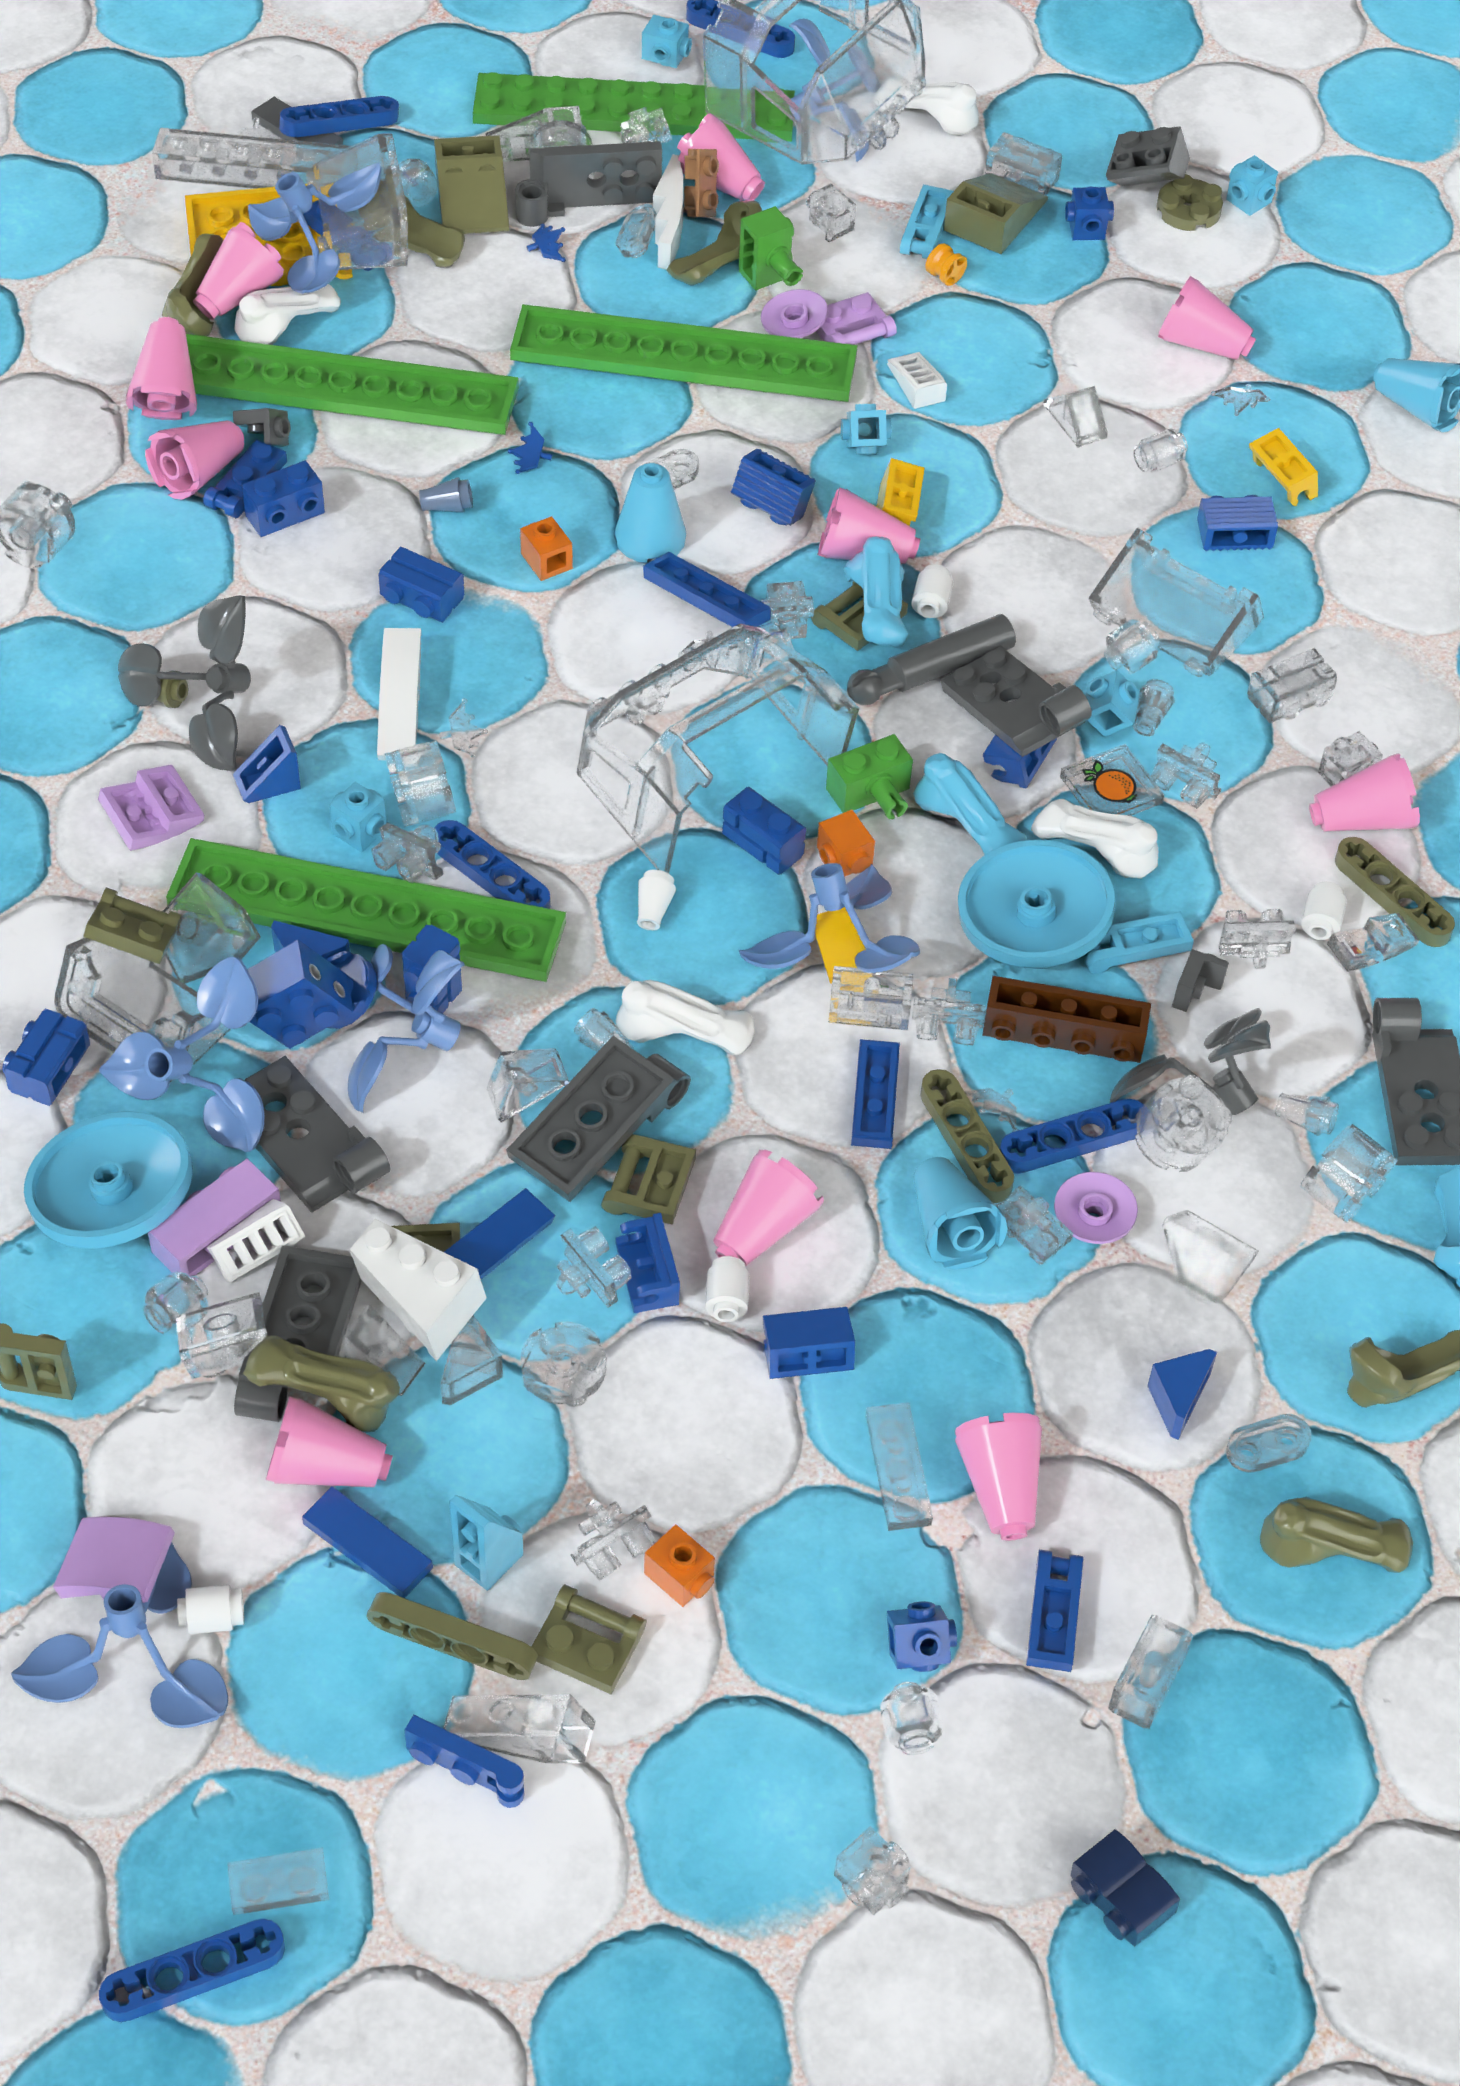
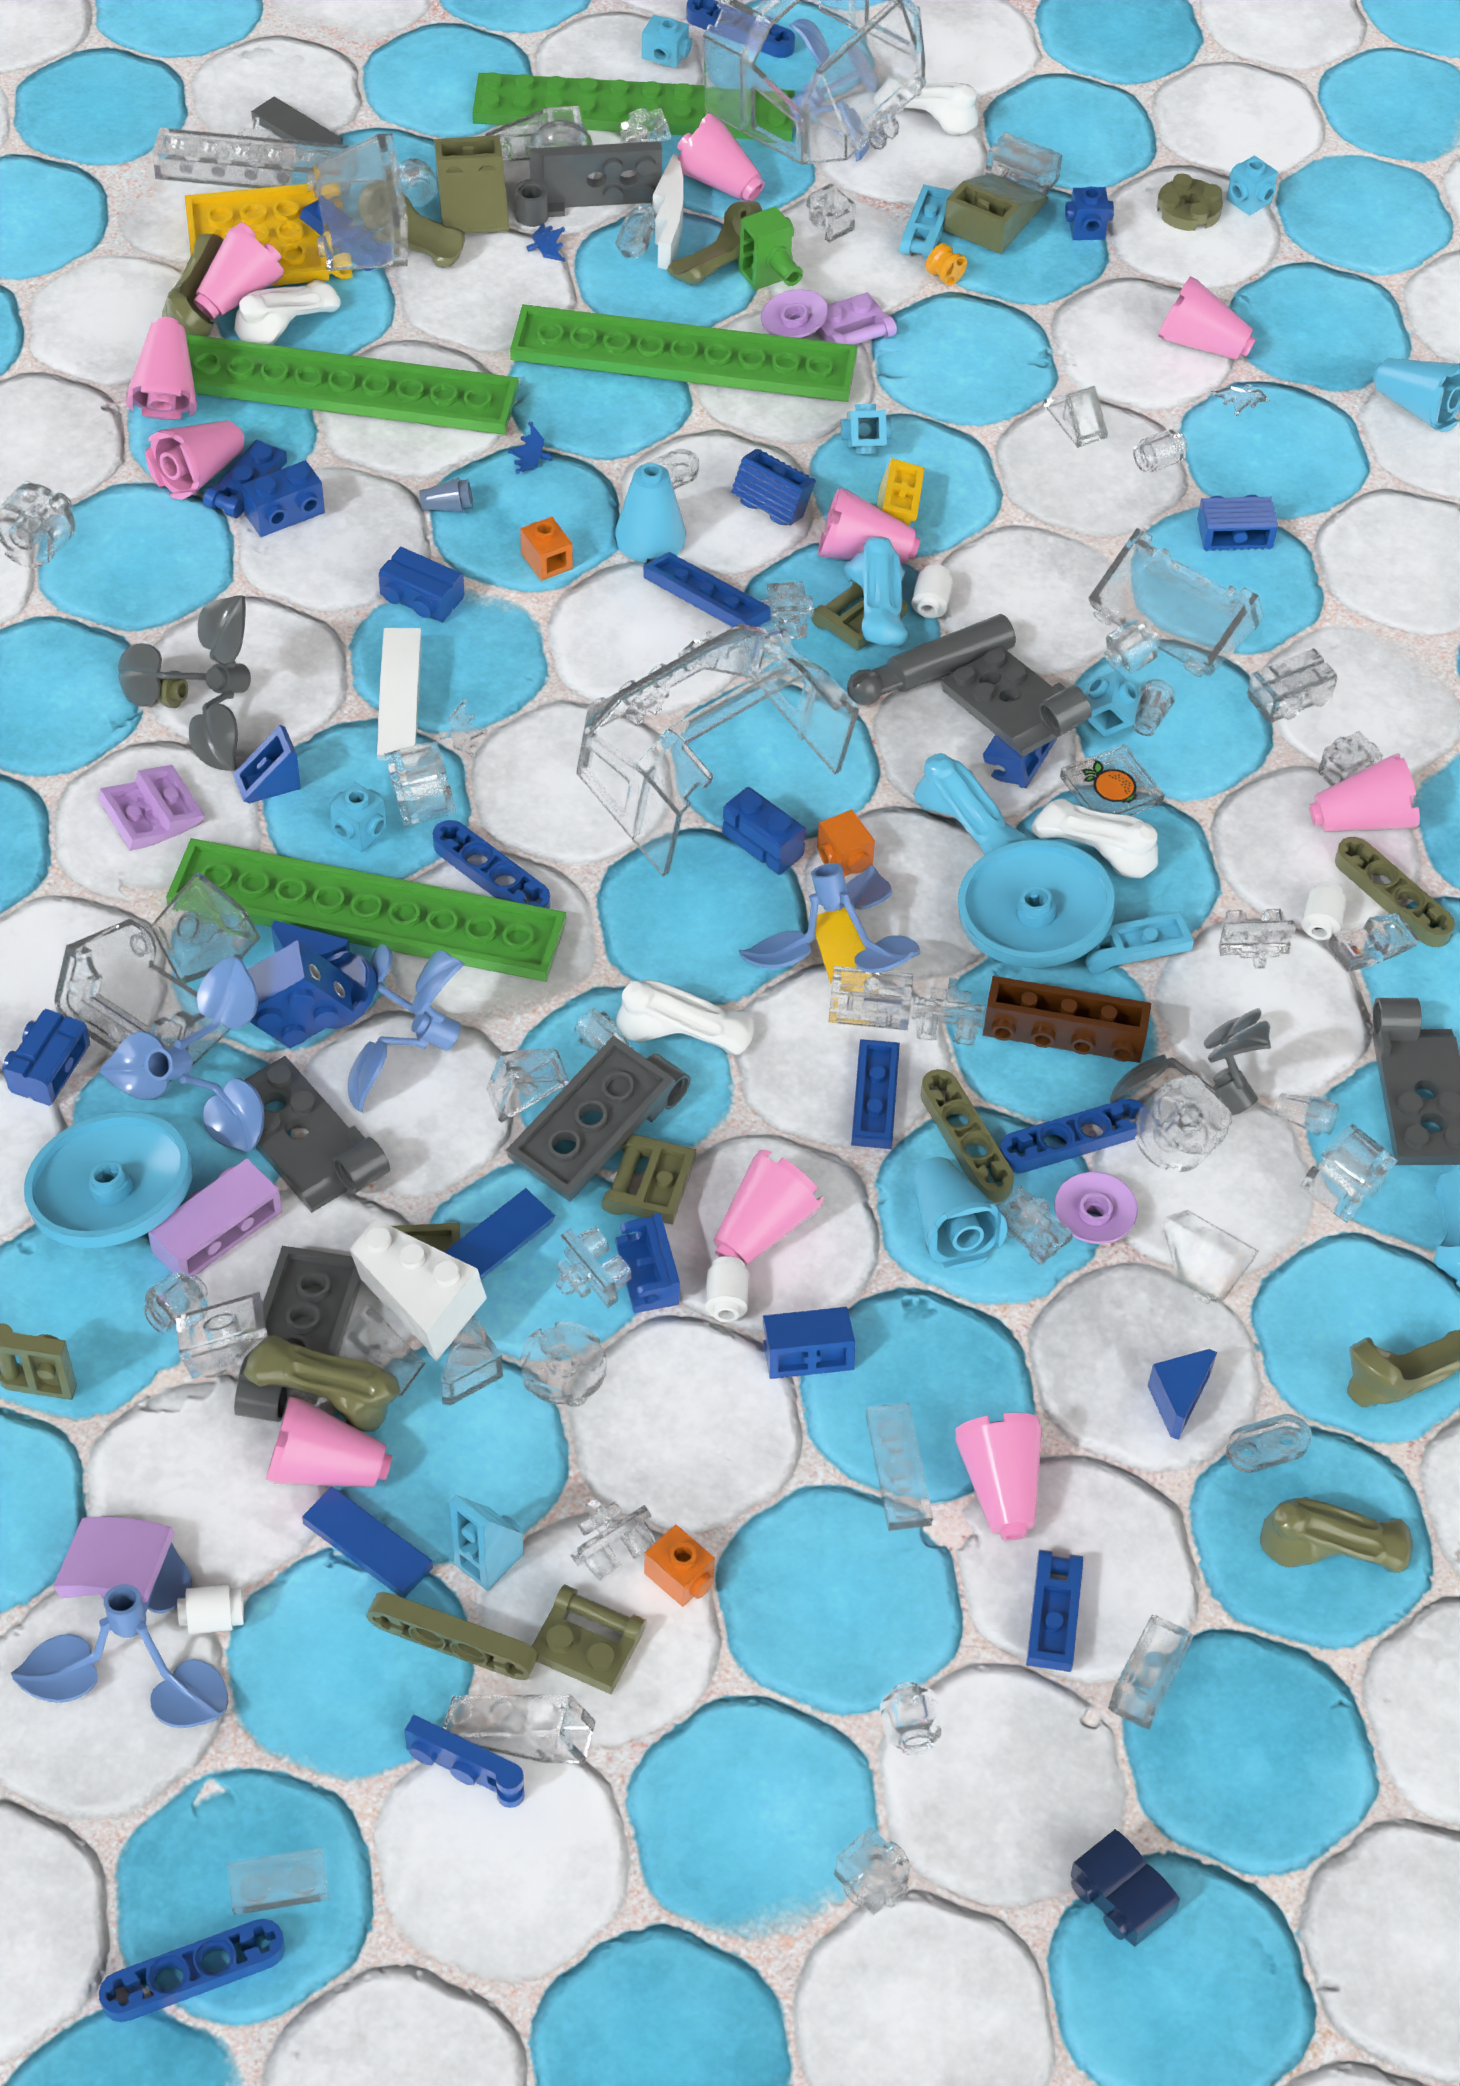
olive plate [83,887,182,964] -> none
white slope [207,1199,305,1282] -> none
dark grey bracket [233,408,291,447] -> none
medium blue plant [248,162,382,294] -> none
blue beam [279,96,399,137] -> none
clear hips [371,822,444,883] -> none
blue brick [402,925,462,1014] -> none
white cone [637,870,676,931] -> none
medium nougat hinge [684,149,719,217] -> none
bright green brick [826,734,913,819] -> none
white slope [887,352,947,409] -> none
brick [887,1601,957,1672] -> none
clear piece [964,1088,1018,1132] -> none
dark grey slope [1106,126,1190,186] -> none
clear hips [1151,742,1221,809] -> none
dark grey bracket [1172,949,1229,1012] -> none
yellow hinge [1249,428,1318,506] -> none

